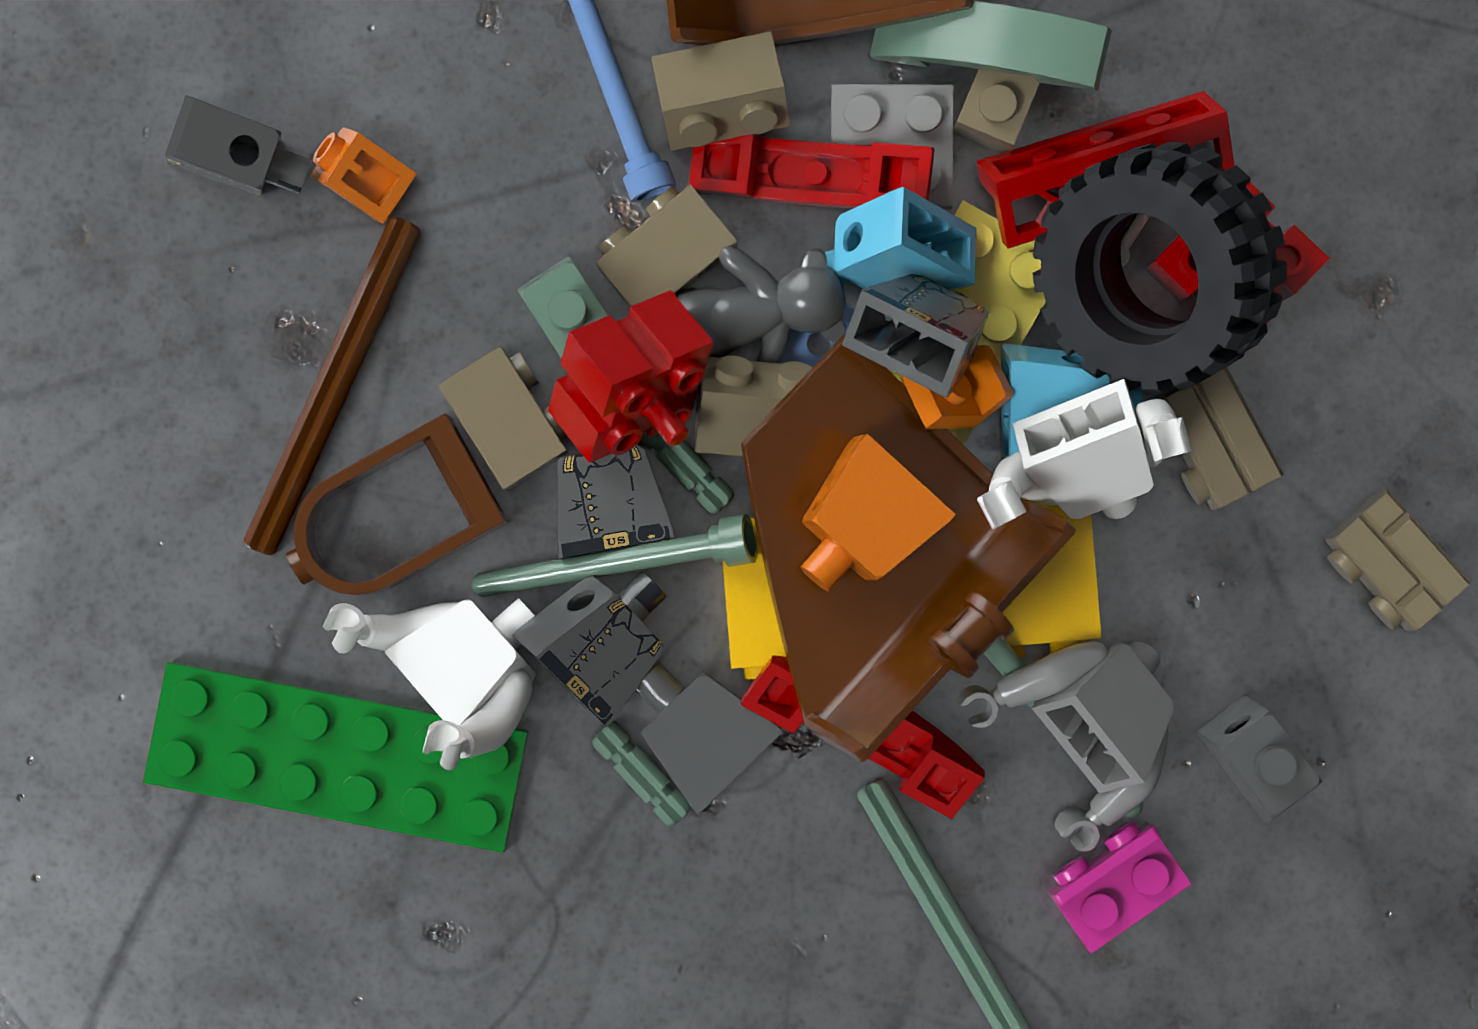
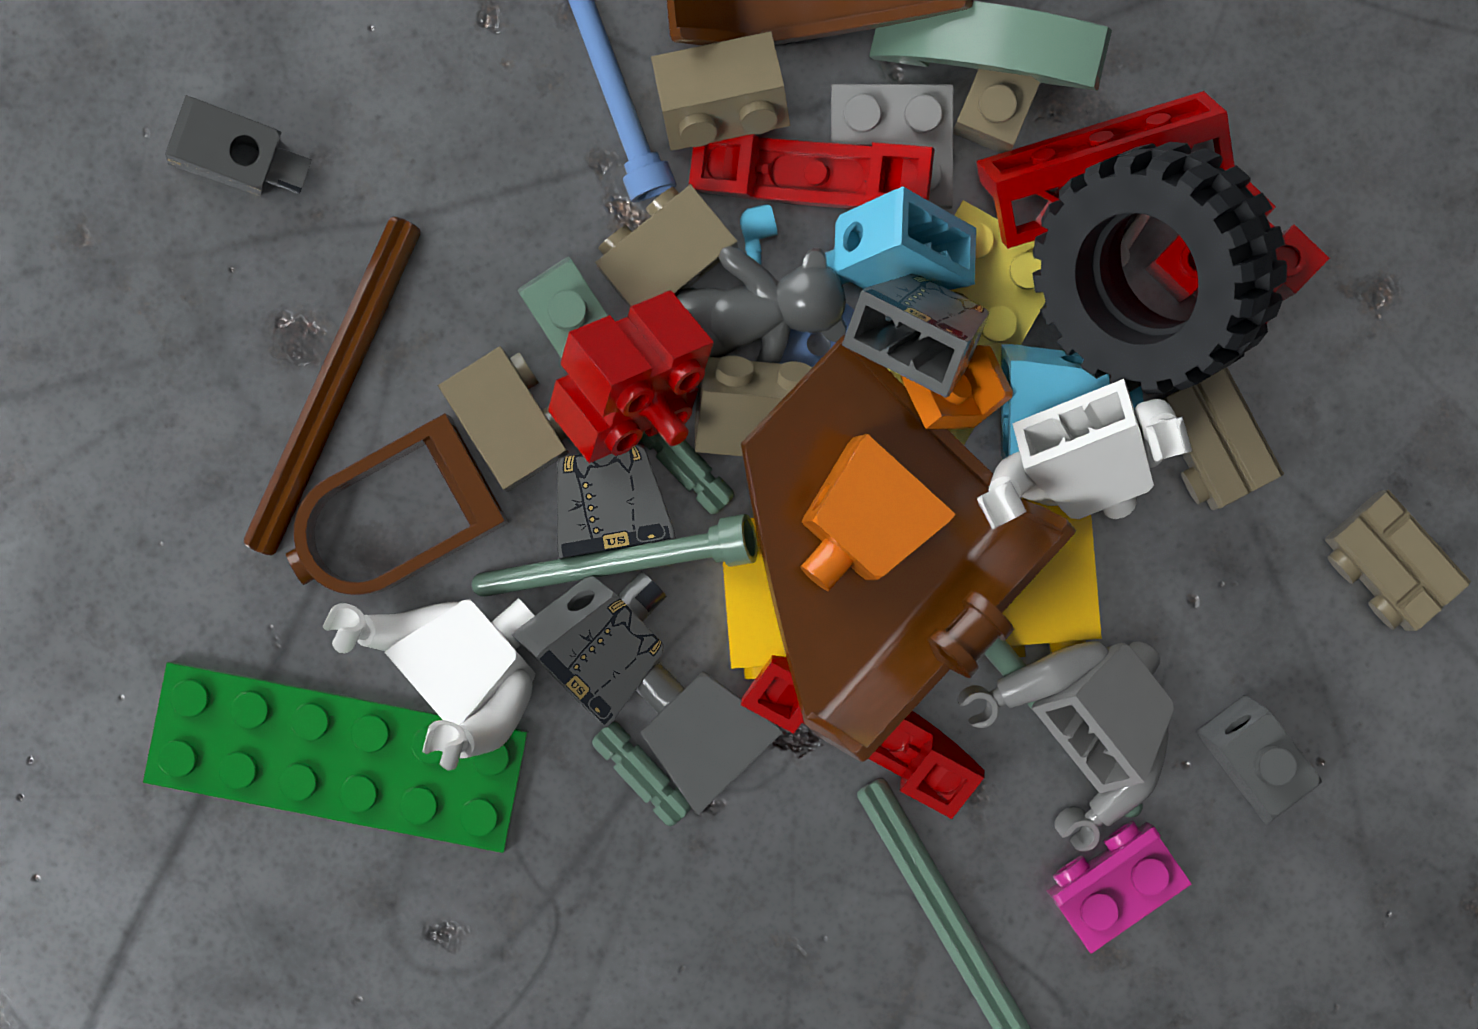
orange bracket [310,127,417,224] -> none
none -> medium azure hand [740,204,778,265]

